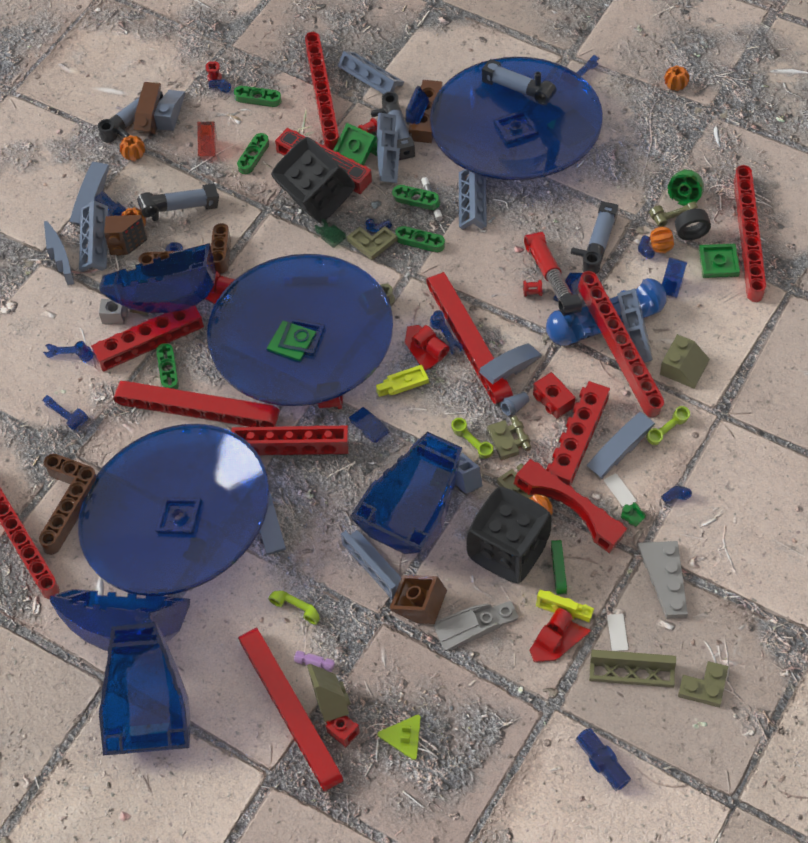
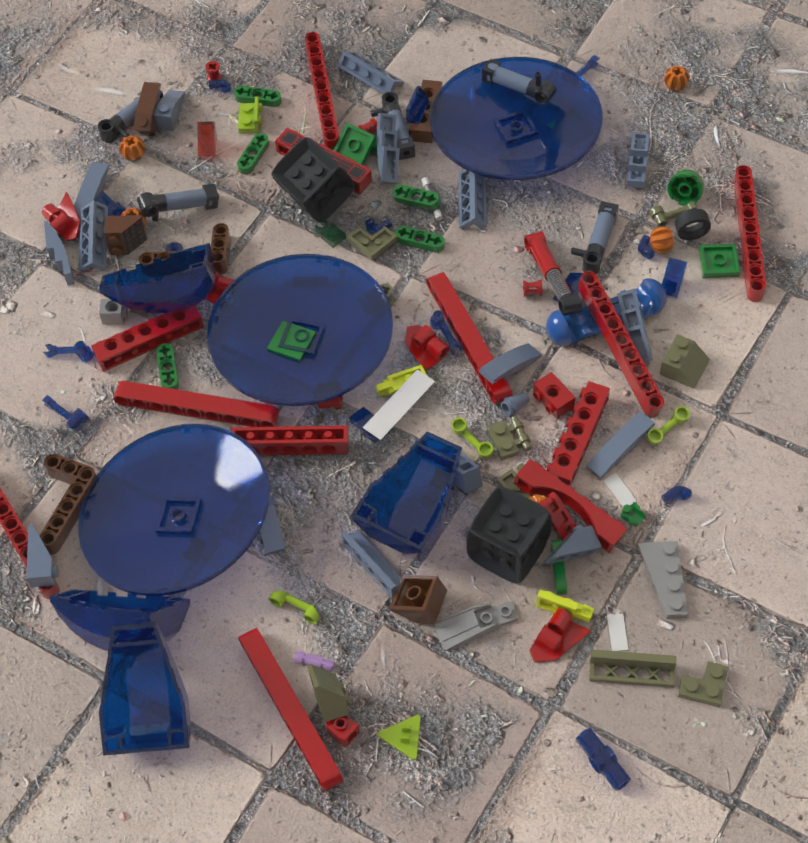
none -> sand blue slope [26,524,59,588]
none -> red panel [42,192,81,242]
none -> lime bracket [238,96,263,133]
none -> white sticker [363,369,435,440]
none -> red plate [538,492,577,541]
none -> sand blue slope [545,525,602,565]
none -> sand blue slope [627,132,650,188]

